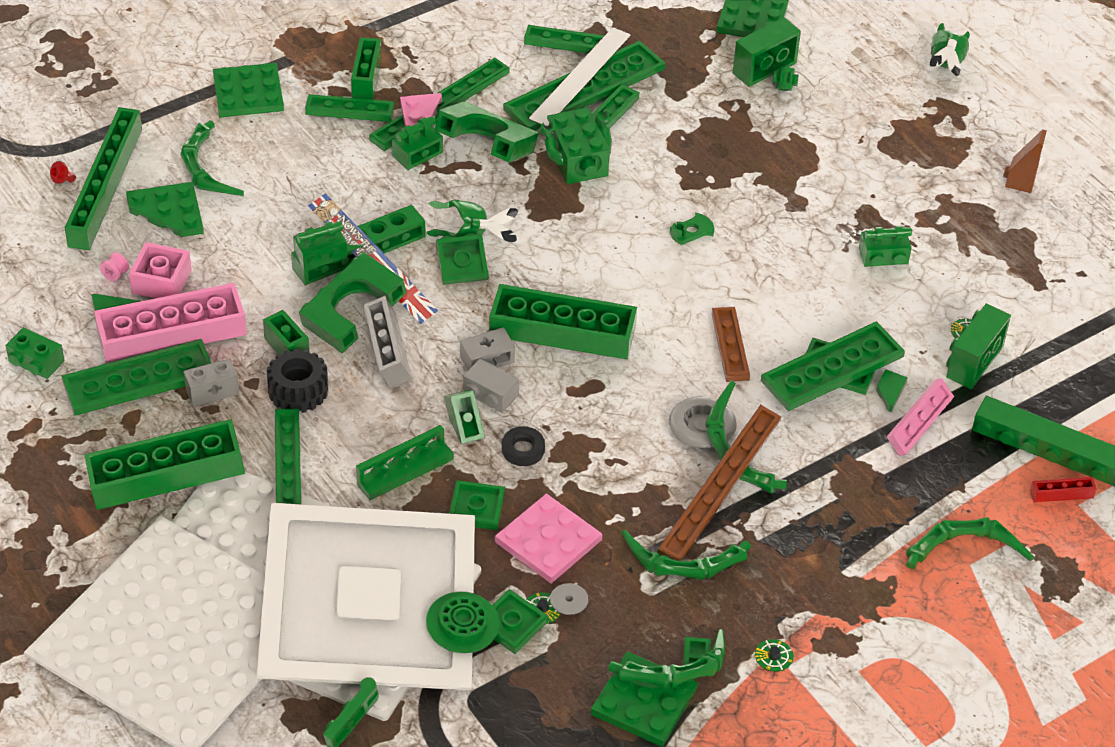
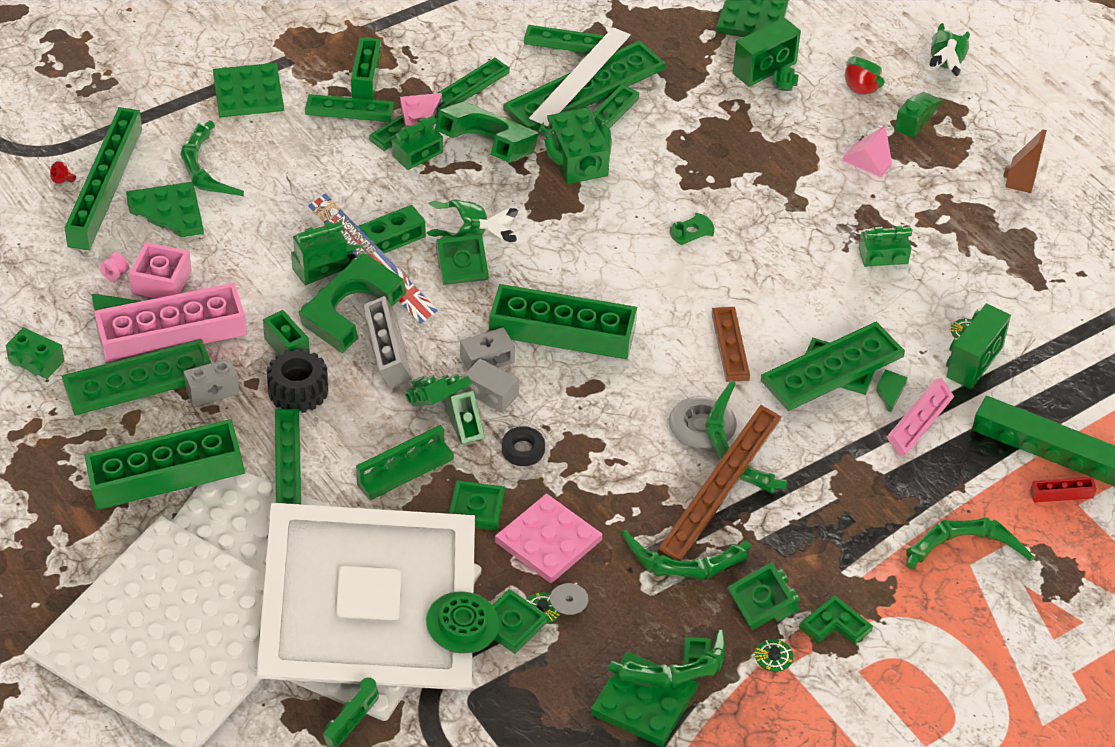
none -> green plate [404,374,472,406]
none -> green plate [728,562,801,630]
none -> green tile [799,595,873,645]
none -> bright pink slope [843,126,892,177]
none -> red piece [844,56,885,95]
none -> green slope [895,92,943,138]

